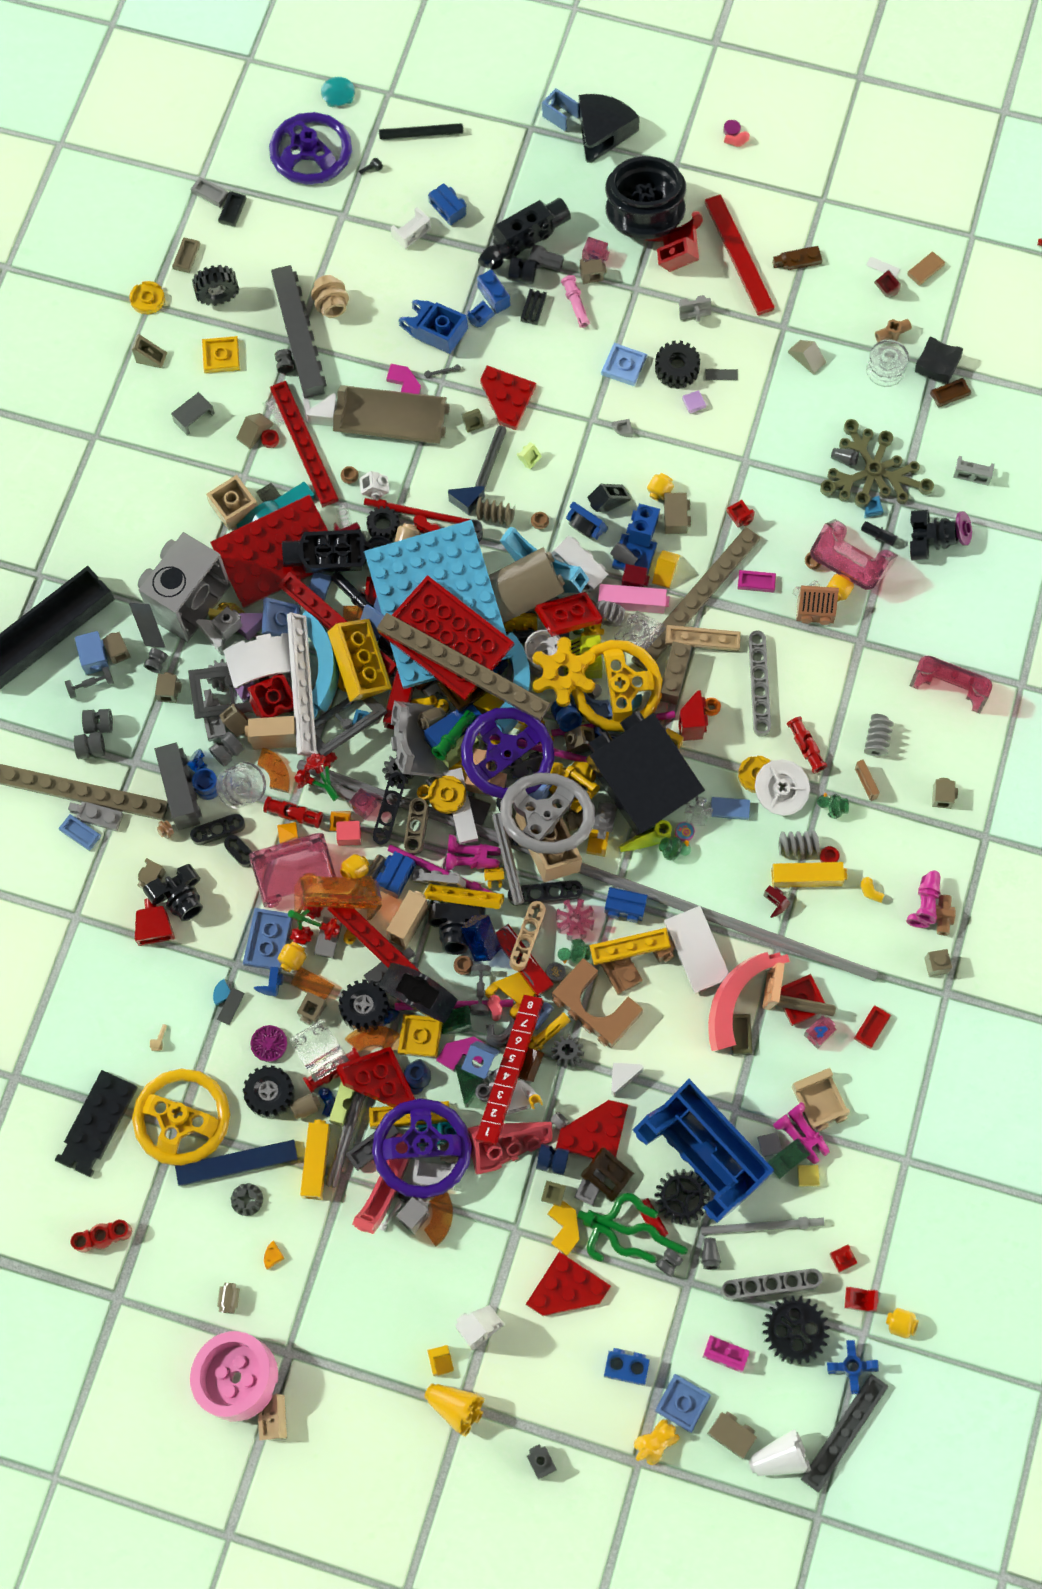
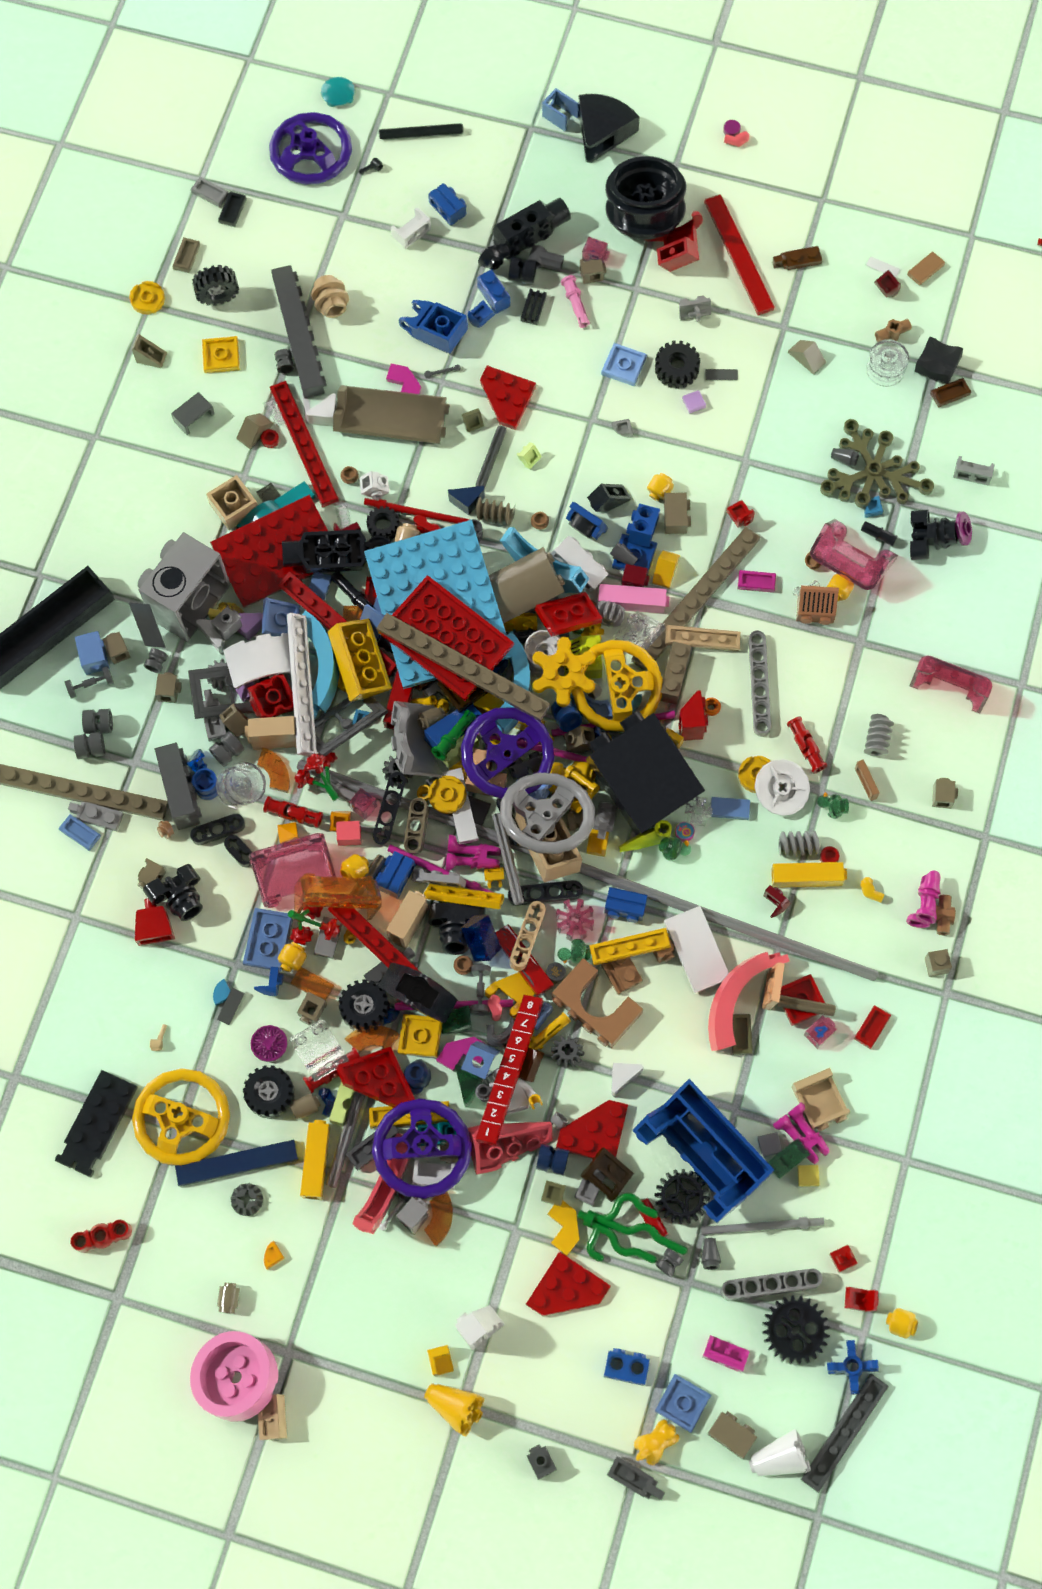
none -> dark grey hinge [607,1456,665,1500]

